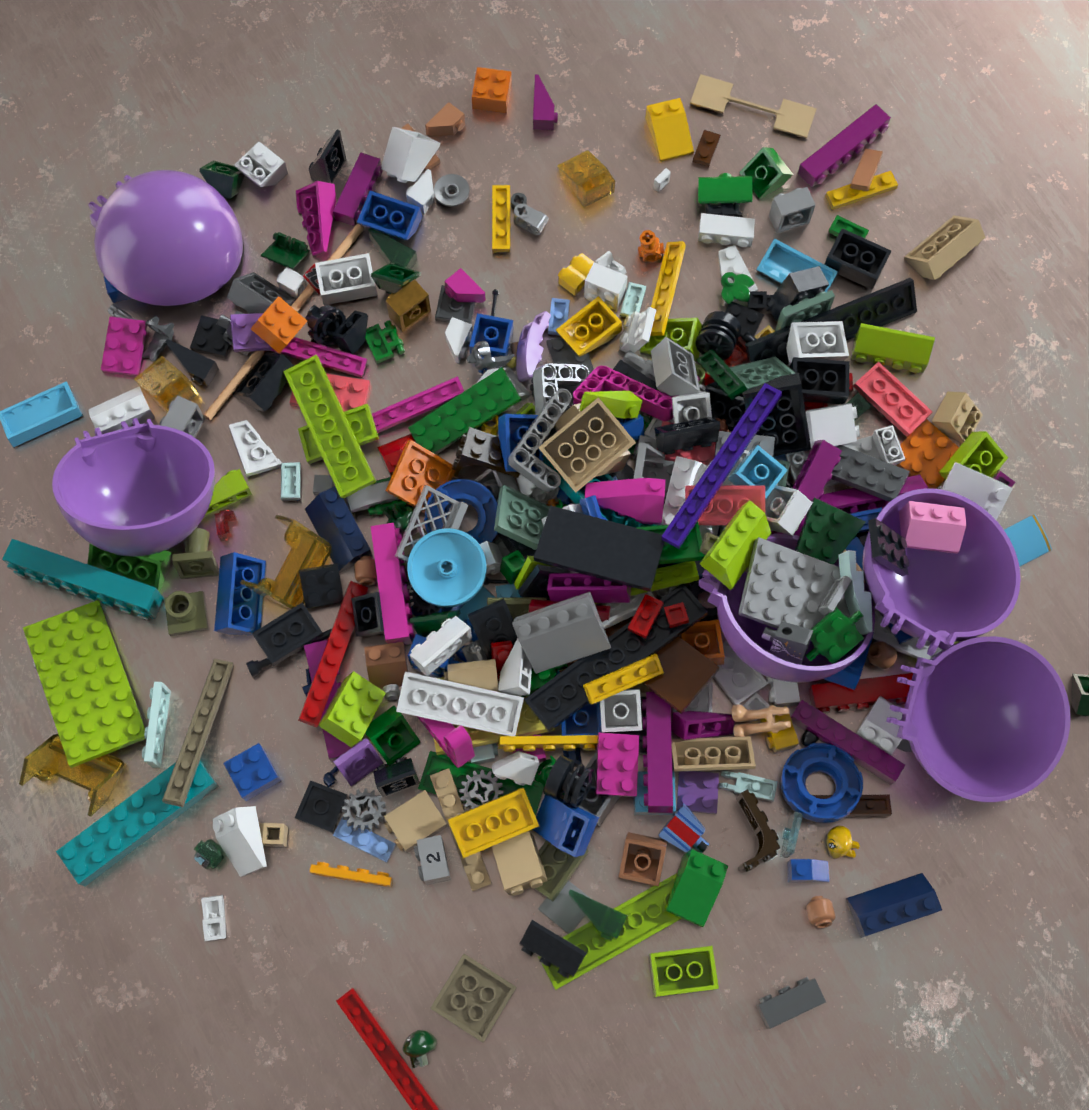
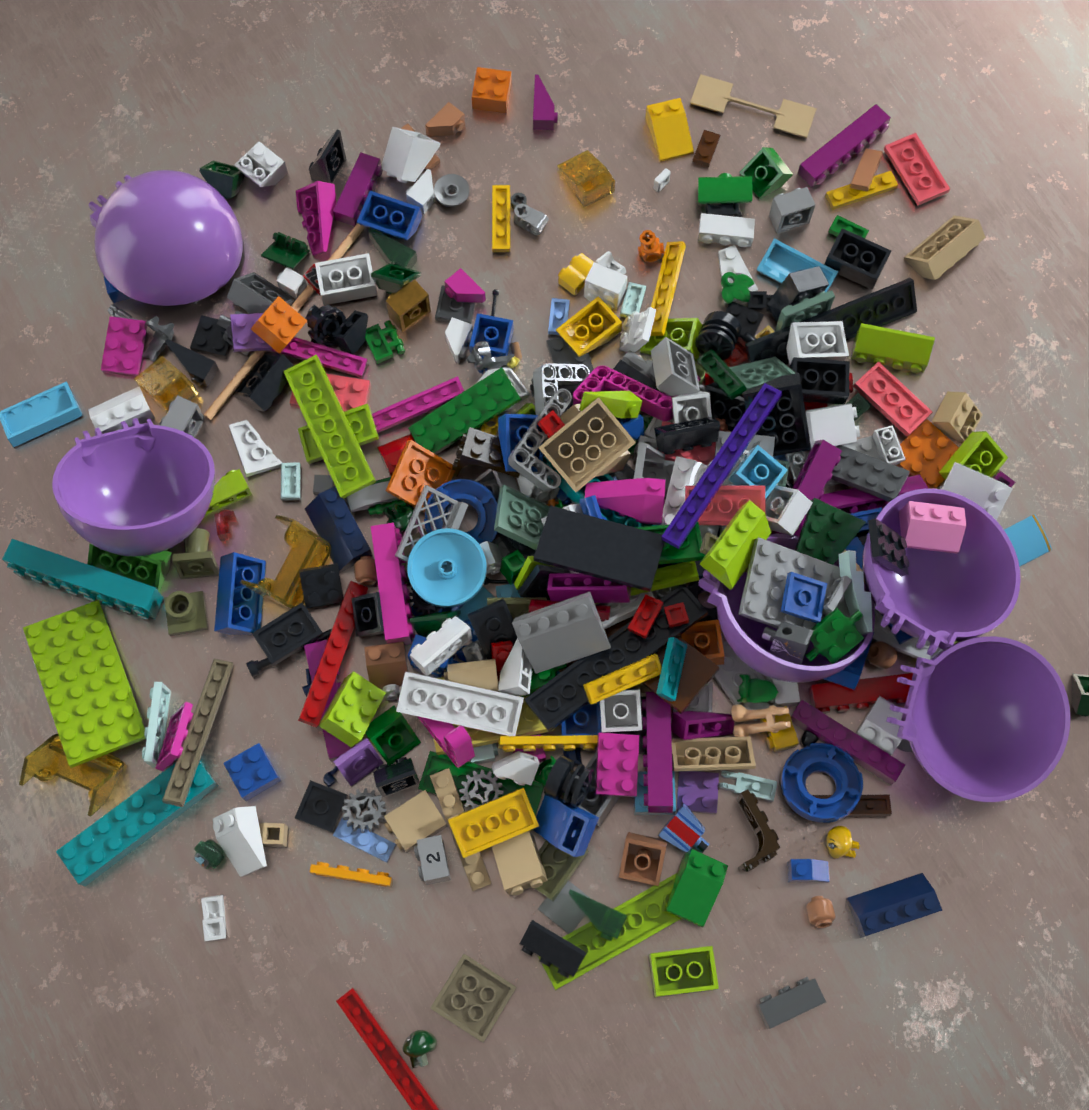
lavender slope [516,311,551,383] -> none
clear light blue plate [780,812,803,858] -> none
none -> dark pink plate [155,702,193,771]
none -> red plate [537,410,565,438]
none -> teal plate [656,637,687,701]
none -> green piece [737,674,779,703]
none -> blue plate [781,572,827,623]
none -> coral plate [884,133,950,206]

